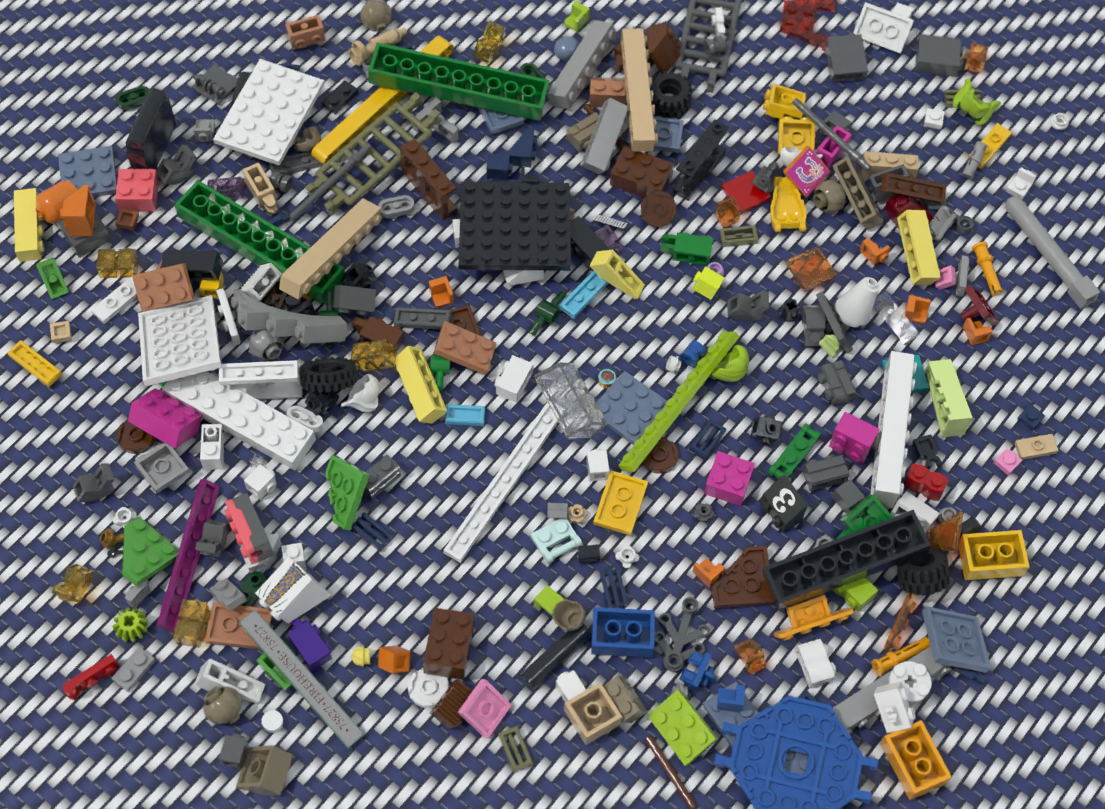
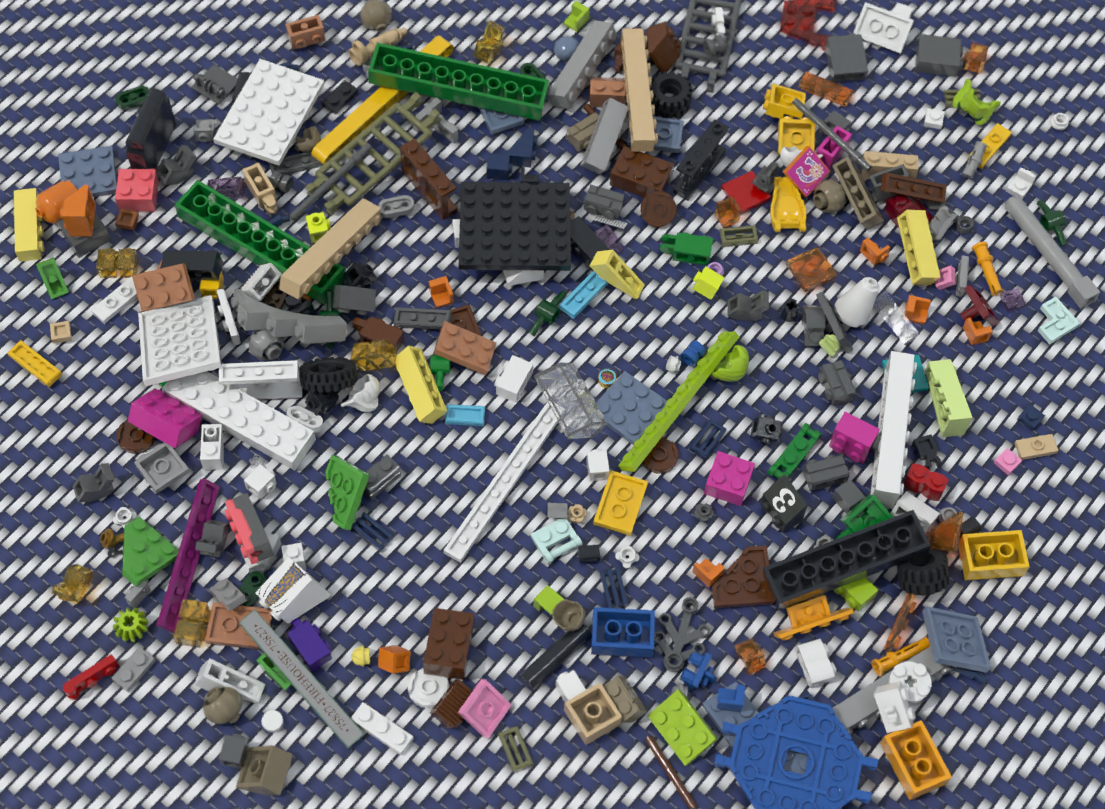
none -> neon yellow brick [306,212,331,244]
none -> white plate [351,702,414,755]
none -> dark grey brick [583,184,625,220]
none -> clear orange plate [798,71,854,107]
none -> clear purple plate [1000,288,1026,311]
none -> dark green piece [1037,200,1067,246]
none -> light aqua plate [1038,297,1080,344]

